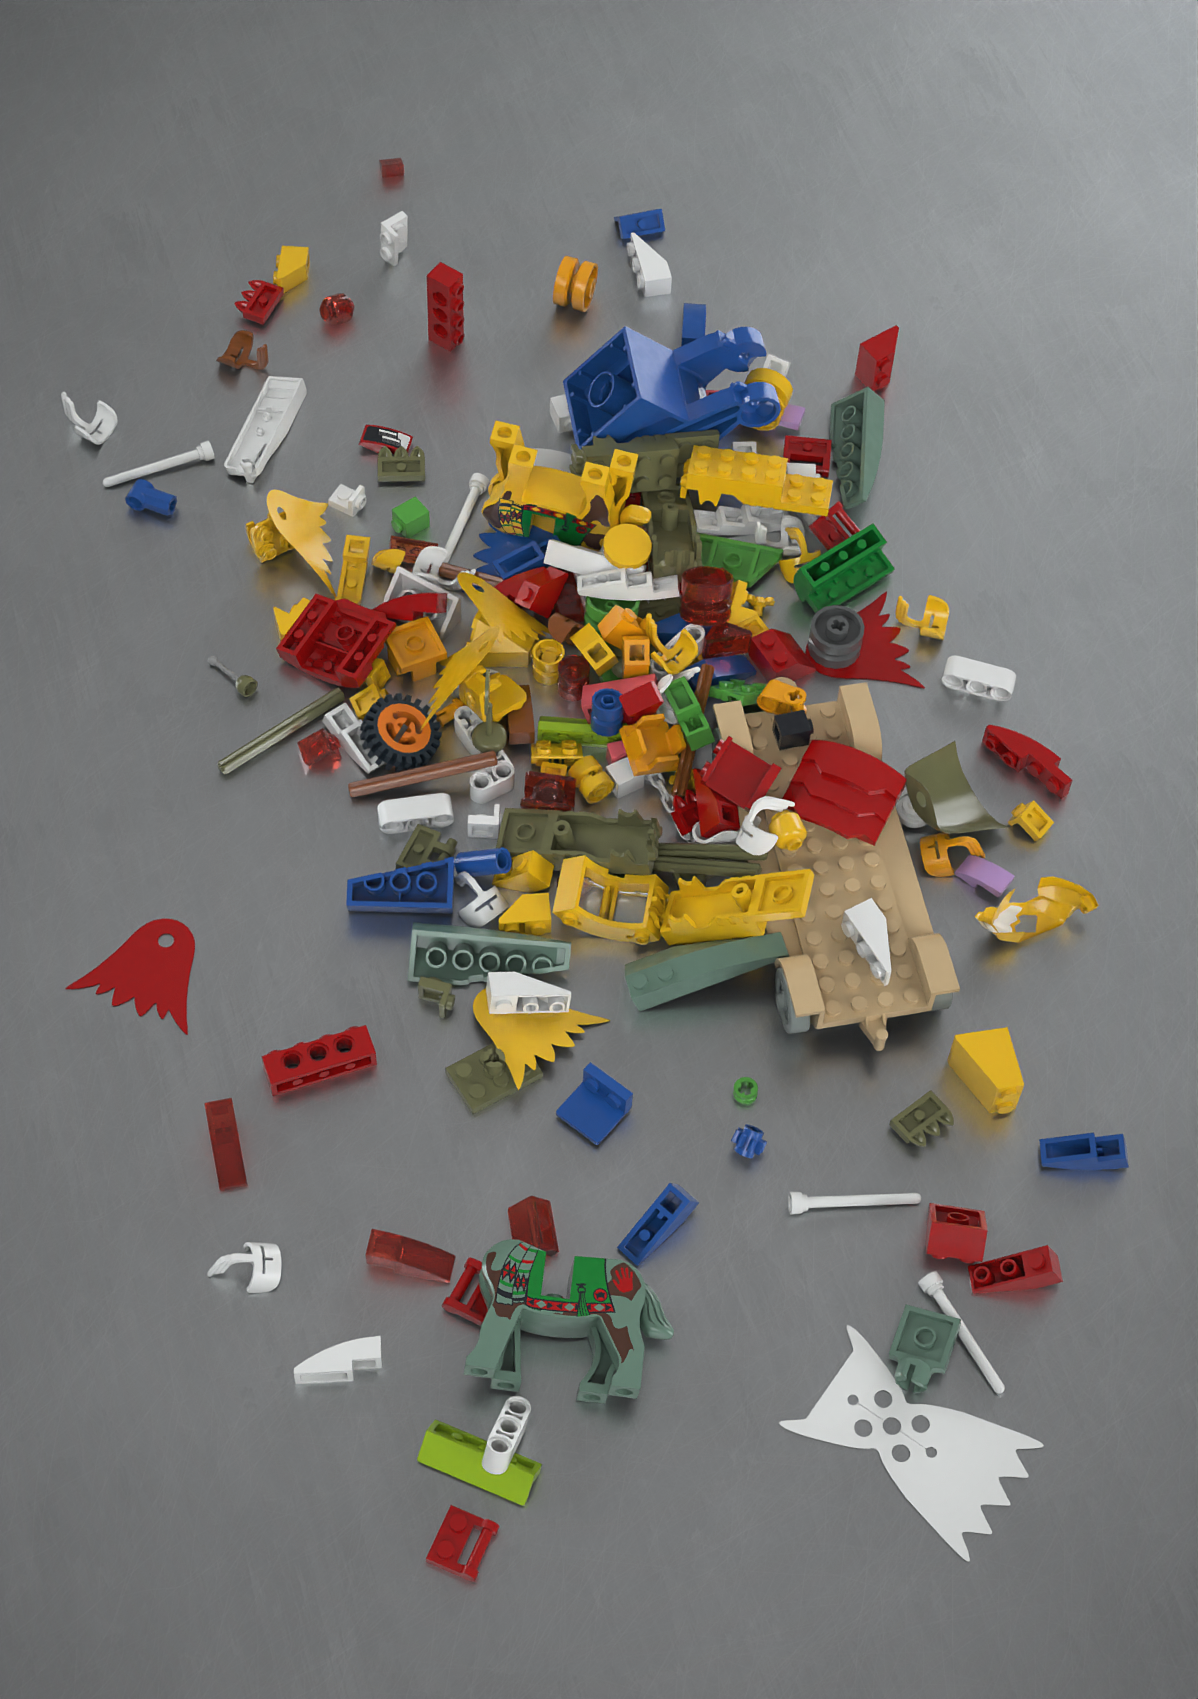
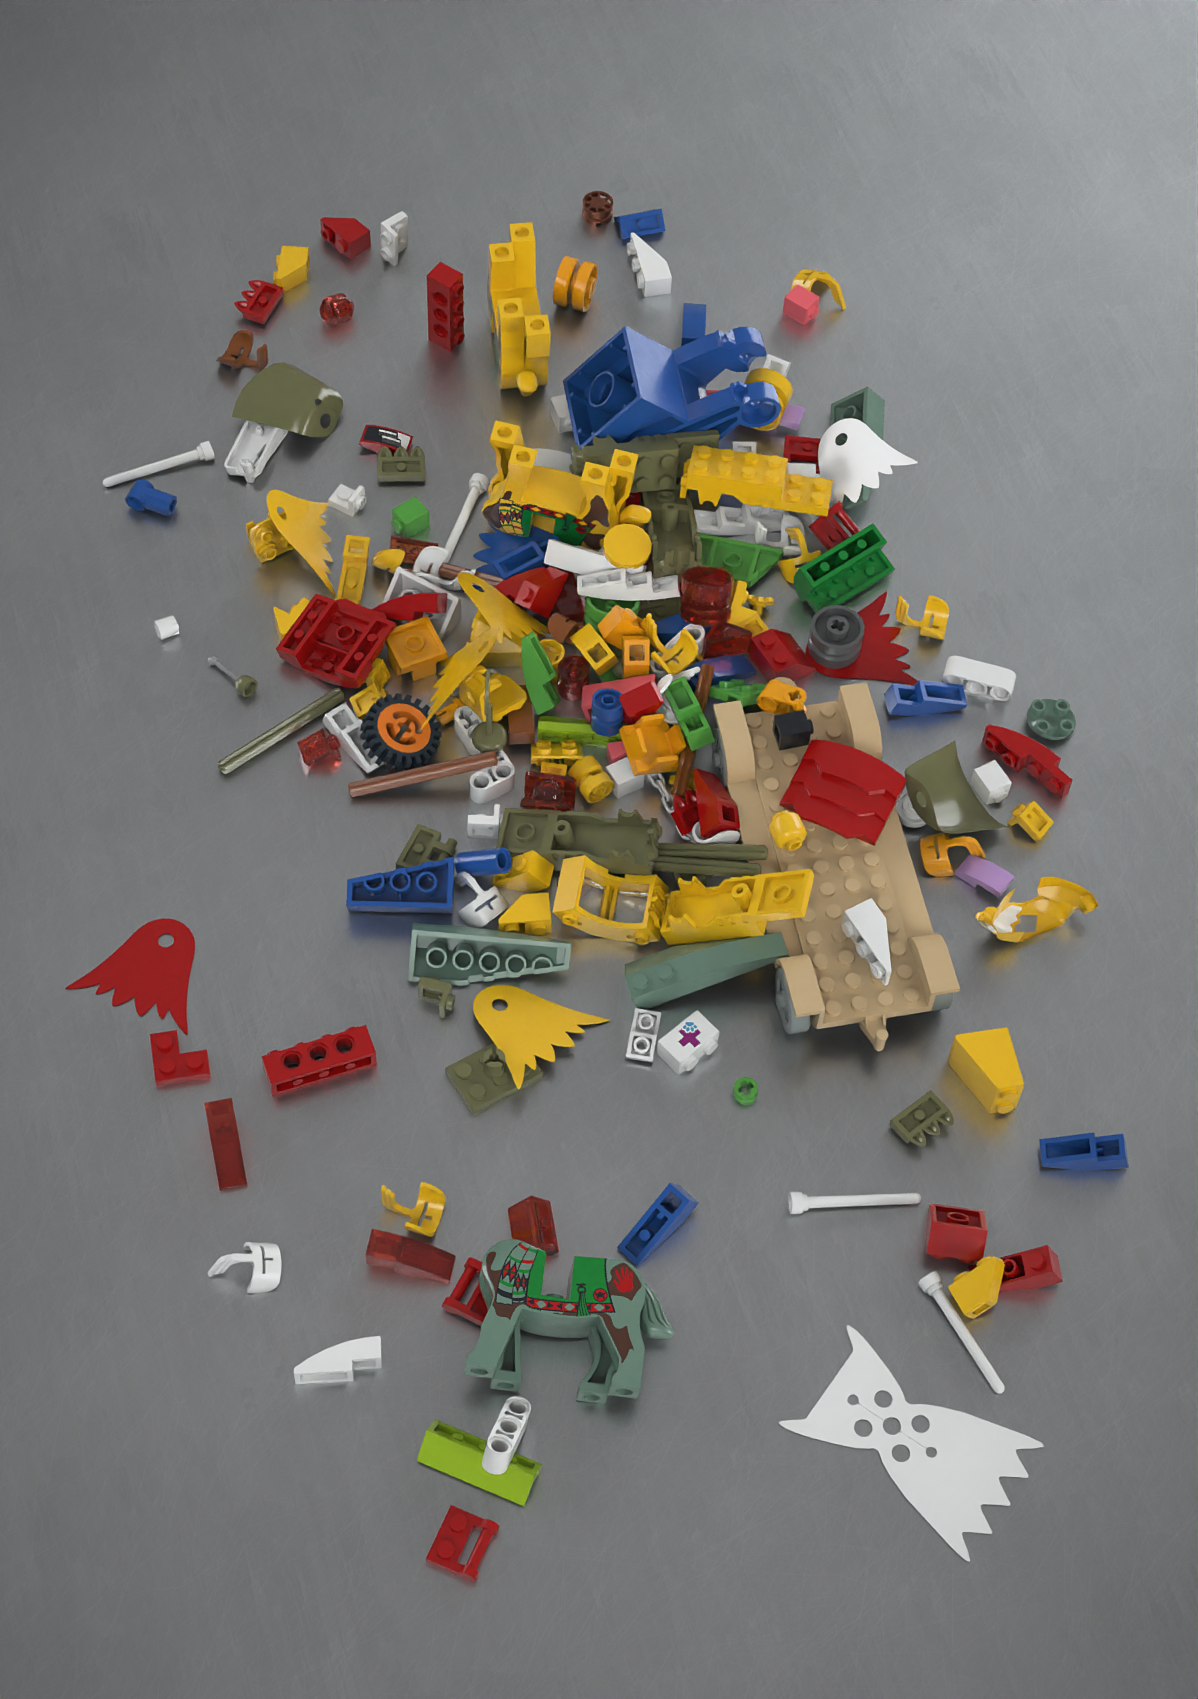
white helmet [61,392,117,445] -> none
white beam [377,793,454,834] -> none
clear red slope [379,158,404,178] -> none
white slope [486,972,571,1014] -> none
blue bracket [556,1062,633,1145] -> none
red panel [699,736,782,812] -> none
blue gear [731,1124,767,1158] -> none
white helmet [736,796,795,855] -> none
red slope [855,325,899,391] -> none
sand green plate [889,1304,961,1393] -> none
none -> red plate [150,1030,211,1087]
none -> white hose [154,615,179,640]
none -> olive piece [232,362,343,437]
none -> red slope [320,217,371,259]
none -> yellow helmet [381,1182,446,1237]
none -> yellow animal [487,222,551,397]
none -> bright green slope [521,631,561,715]
none -> copper wheel [582,191,613,226]
none -> white slope [626,1008,662,1062]
none -> white brick [656,1010,719,1075]
none -> coral brick [783,284,820,326]
none -> yellow helmet [791,269,846,310]
none -> white piece [818,418,918,516]
none -> blue slope [884,680,967,716]
none -> yellow slope [948,1256,1005,1319]
none -> white brick [970,760,1012,806]
none -> sand green dish [1027,699,1076,740]

